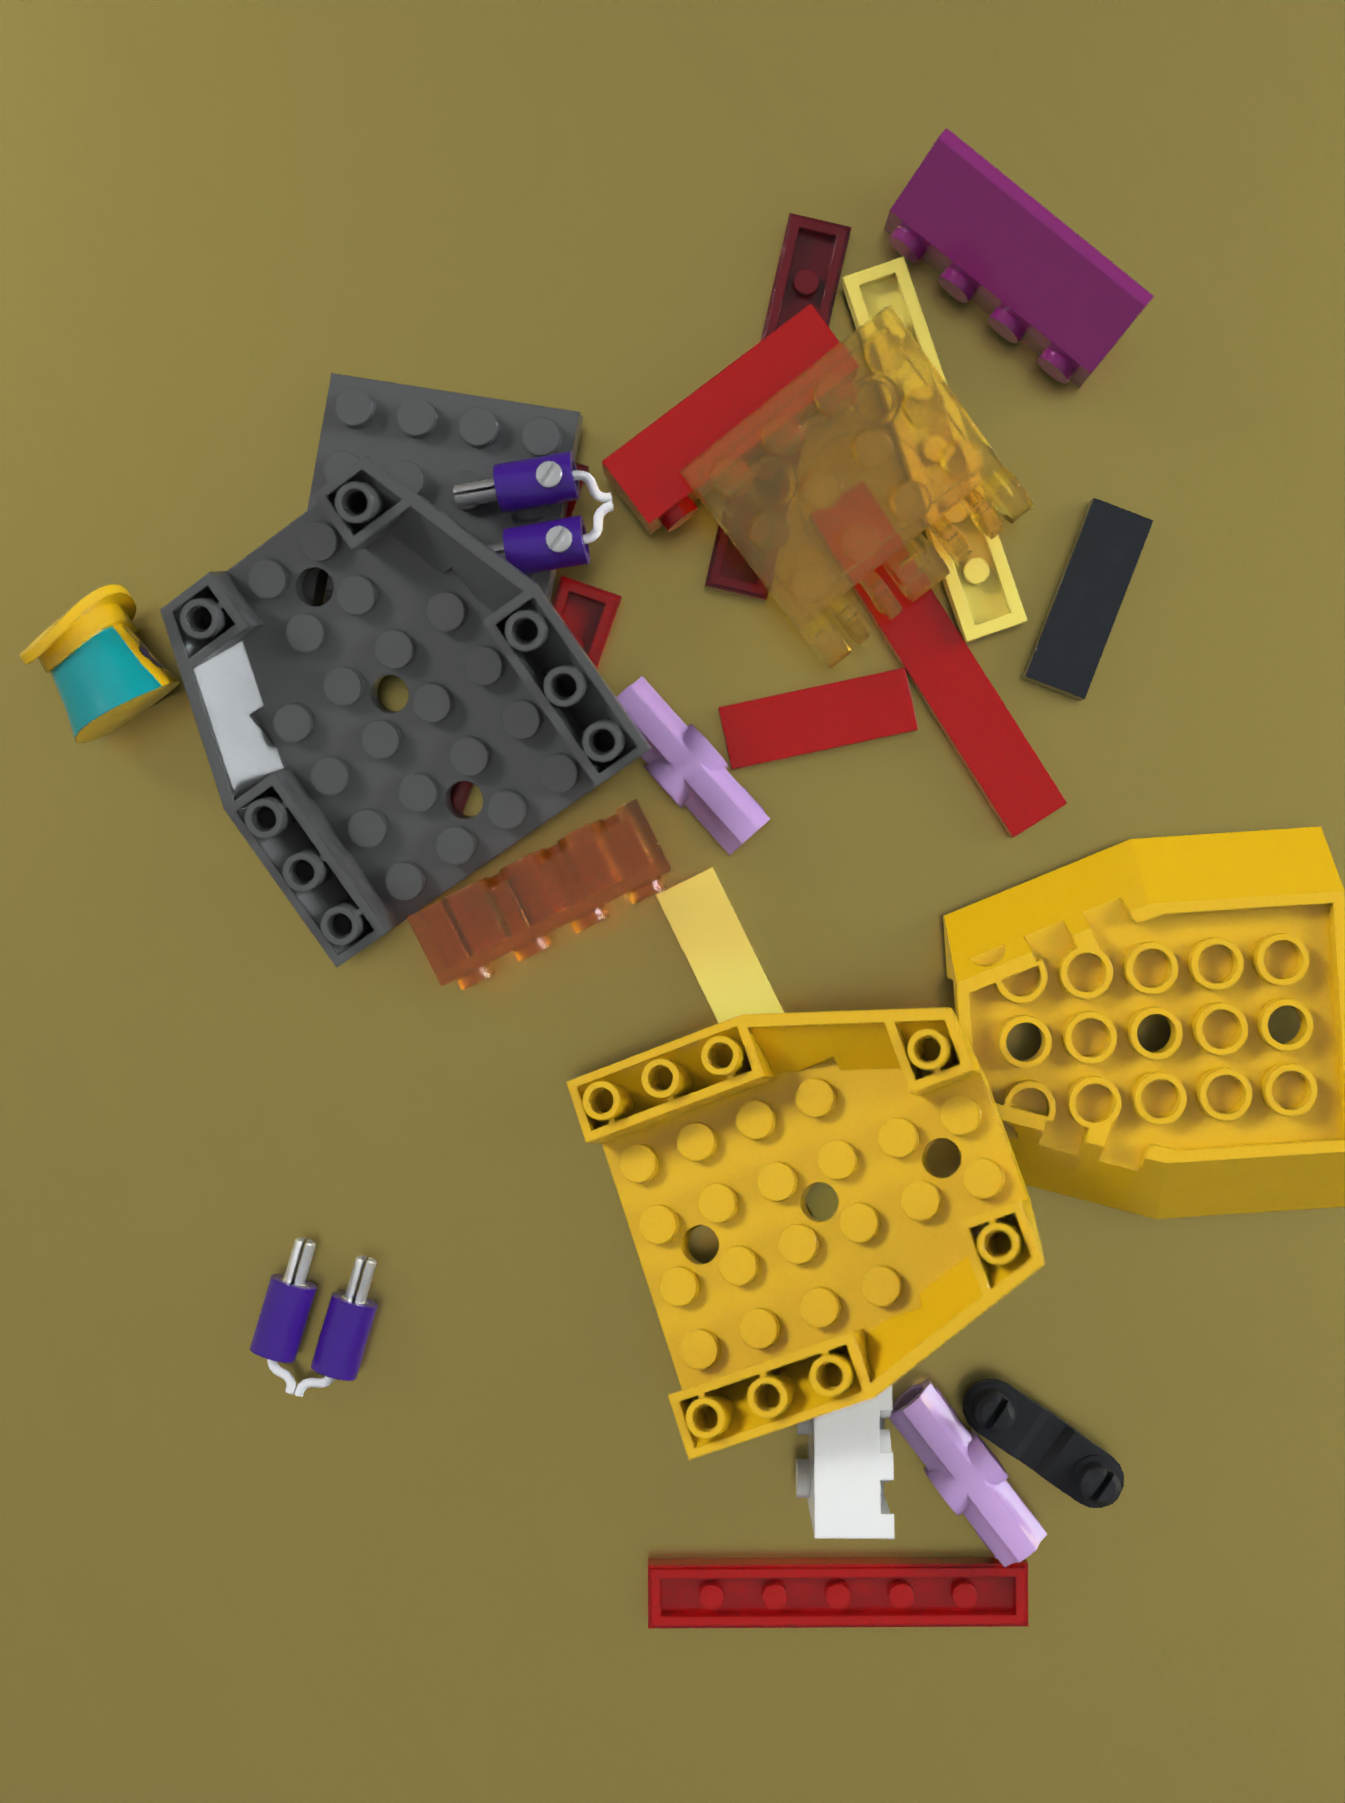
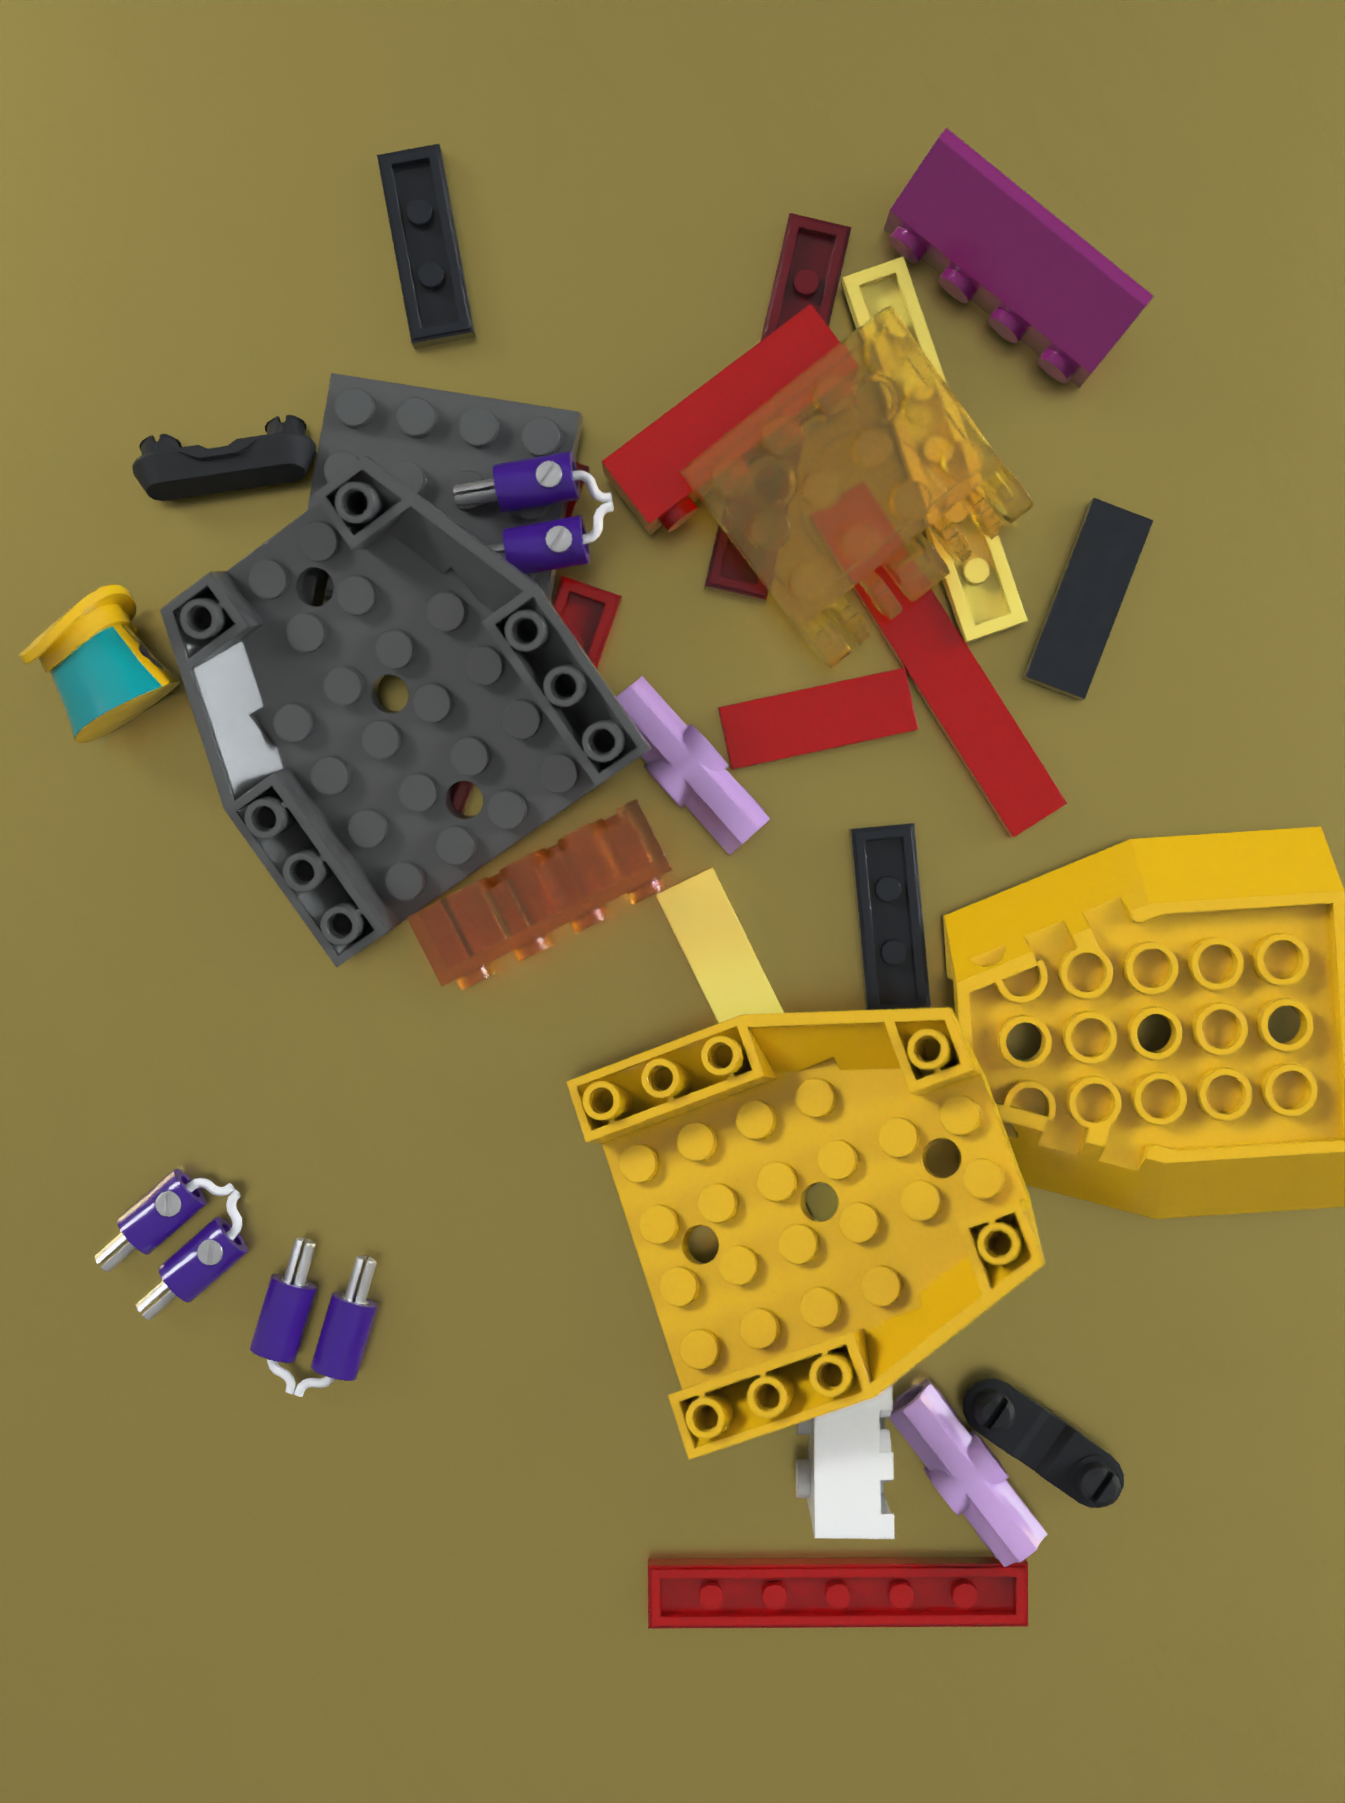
none -> dark purple piece [95,1169,248,1320]
none -> black piece [132,415,316,501]
none -> black tile [377,143,476,349]
none -> black tile [849,823,931,1010]

